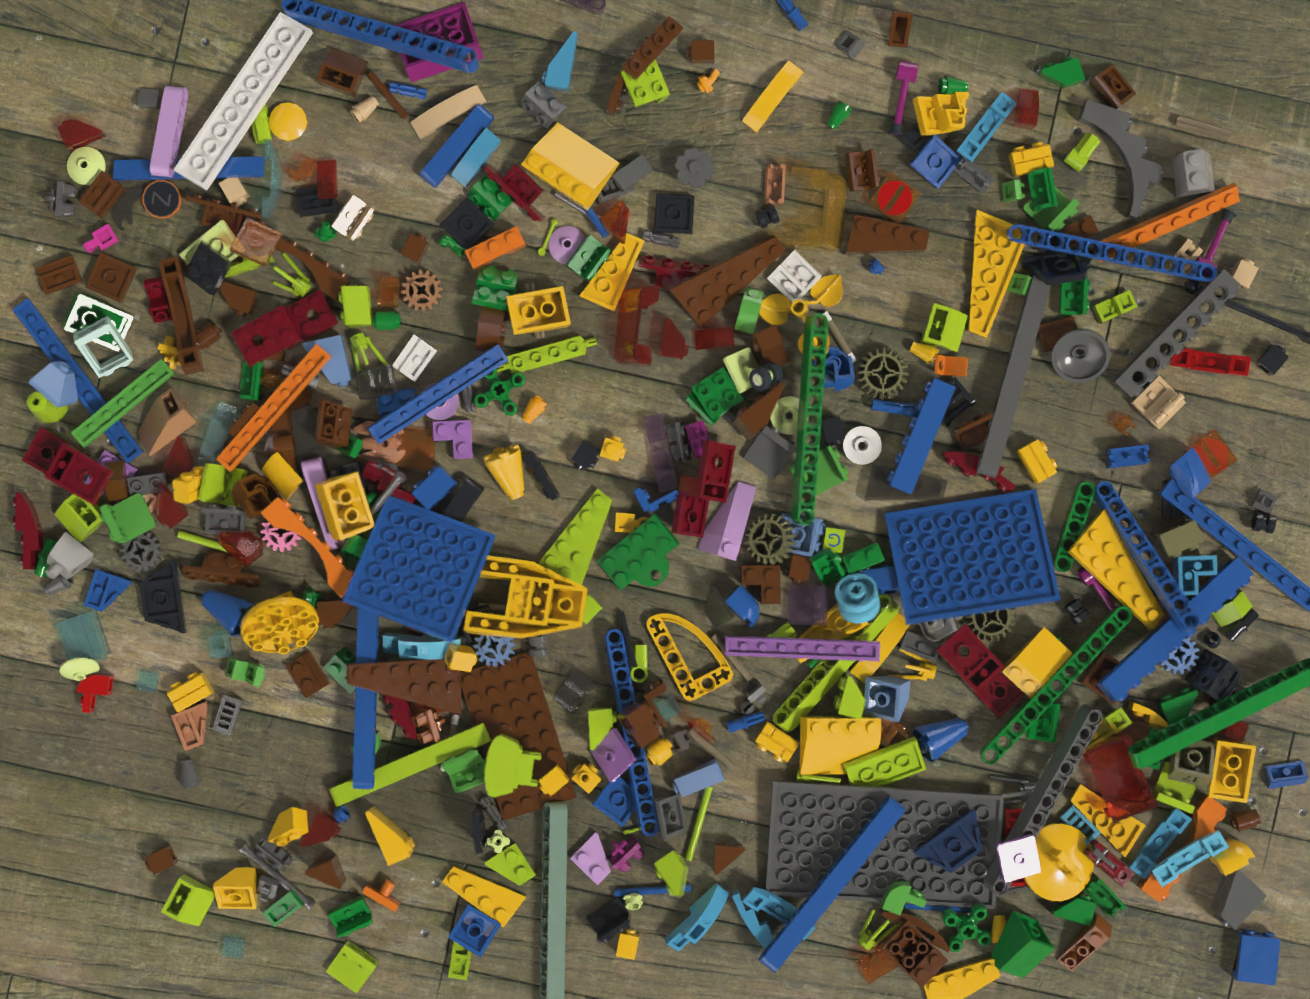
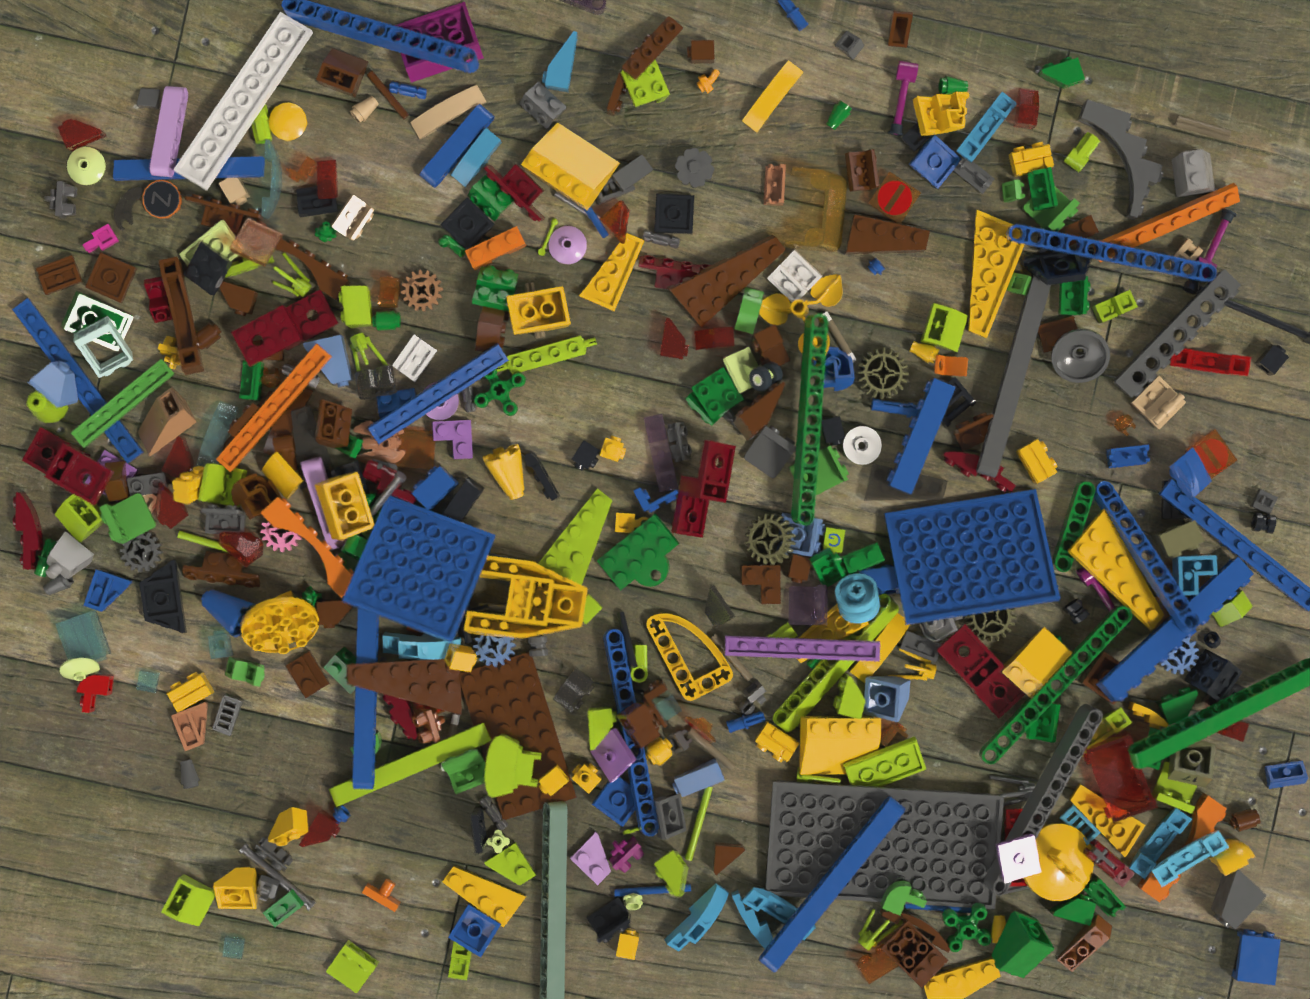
reddish brown plate [79,171,126,219] -> none
reddish brown brick [145,845,178,875] -> none
reddish brown slope [304,854,347,890] -> none
green bracket [327,895,373,938] -> none
yellow slope [365,806,415,866] -> none
reddish brown brick [401,233,430,264] -> none
light orange cone [521,395,547,424] -> none
green bracket [565,234,611,281] -> none
clear red windscreen [614,286,660,368] -> none
magenta hips [685,420,709,459] -> none
lavender wedge [698,482,756,561] -> none
blue brick [724,585,760,628] -> none
black wheel [755,204,780,229] -> none
yellowish green dish [770,396,809,435] -> none
blue cone [913,717,969,763] -> none
dark blue wing [913,808,982,873] -> none
reddish brown slope [1089,64,1136,109] -> none
yellow slope [1208,737,1256,803] -> none
black axle [1224,608,1259,642] -> none
tan brick [1230,259,1259,290] -> none

